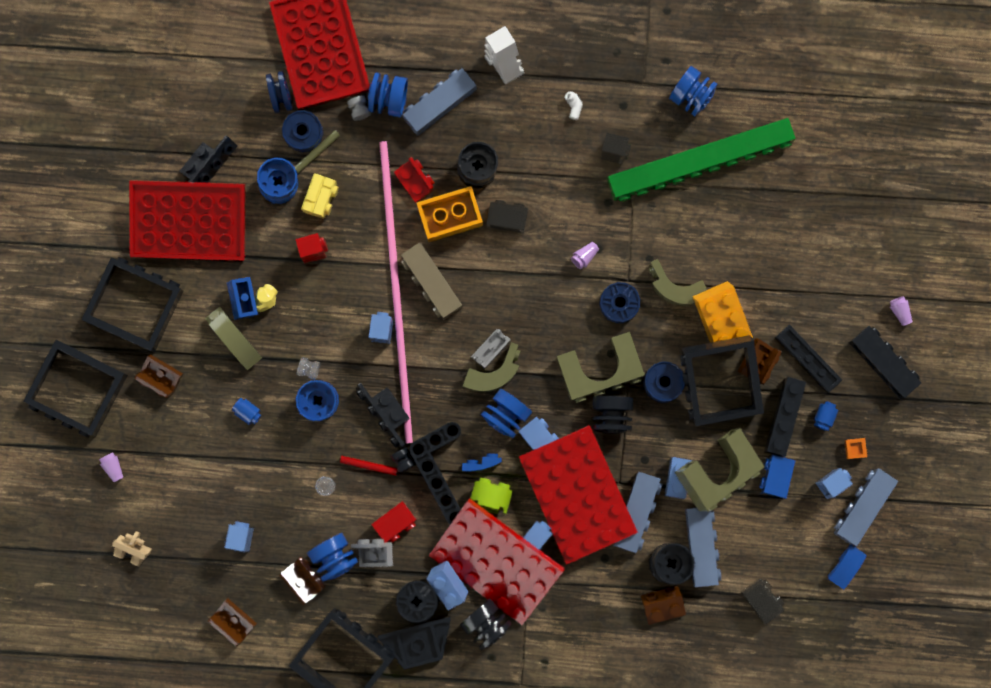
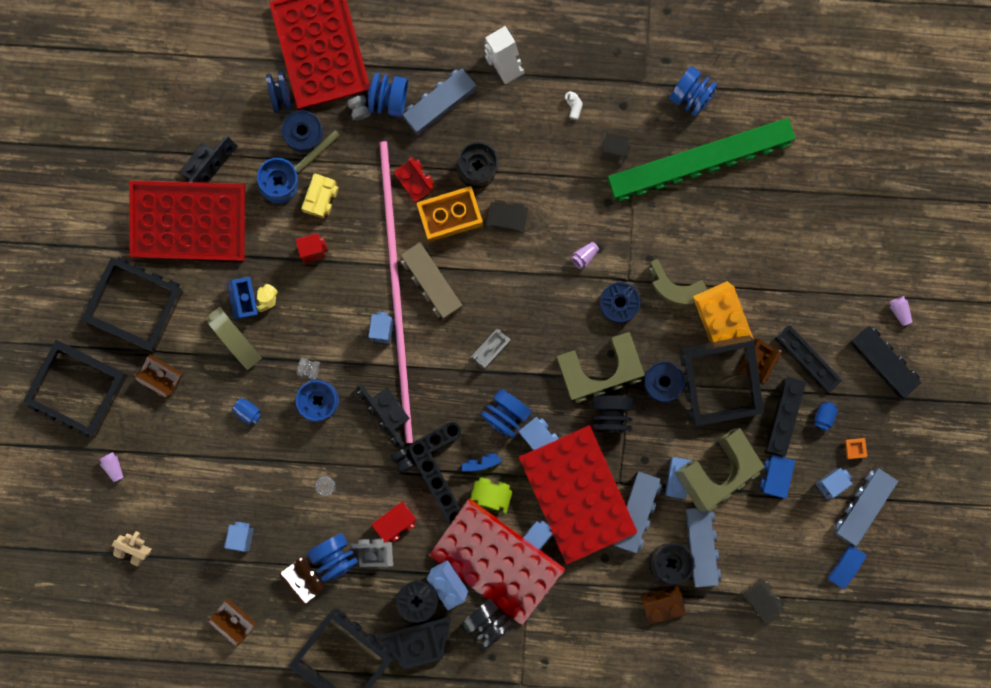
red bar [340,456,398,476] -> none
olive arch [463,342,521,393] -> none

